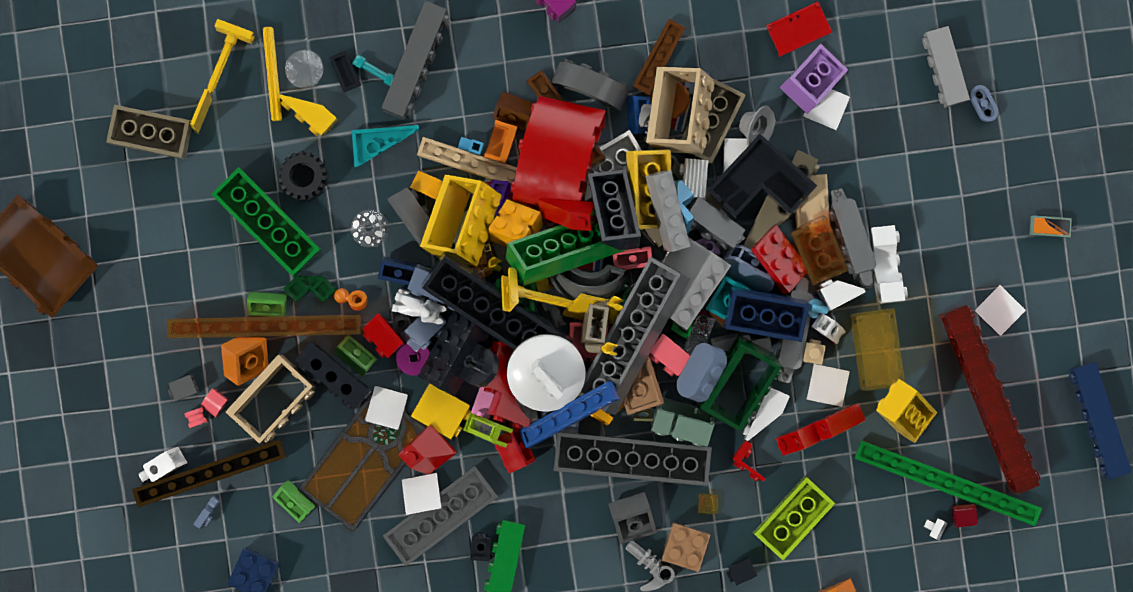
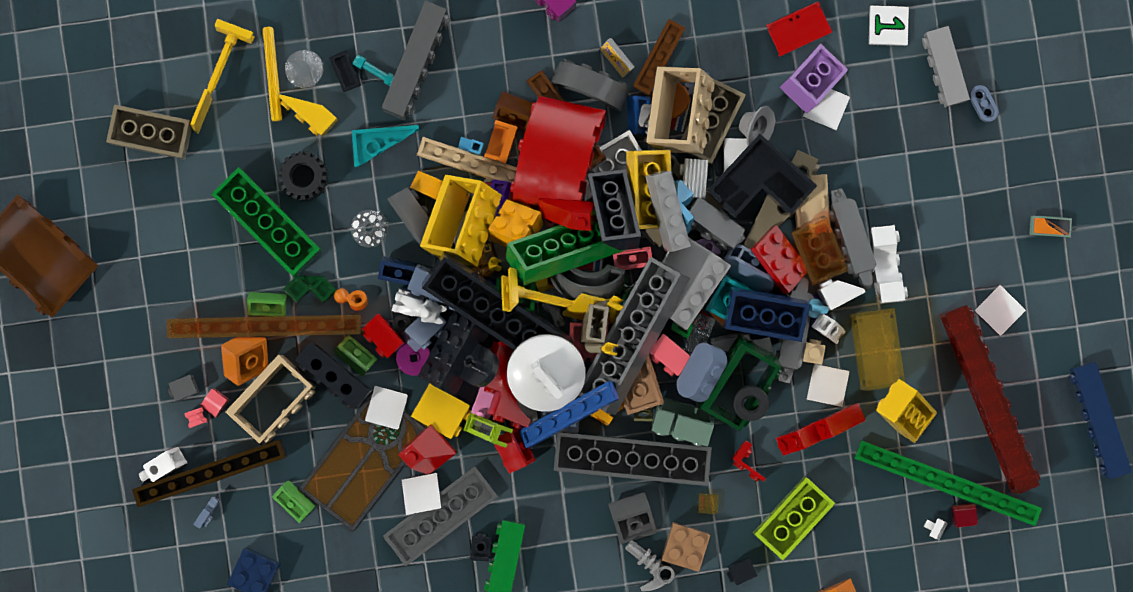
white slope [743,388,790,441] -> none
none -> slope [600,38,634,78]
none -> black tyre [733,386,769,421]
none -> white tile [869,6,909,46]

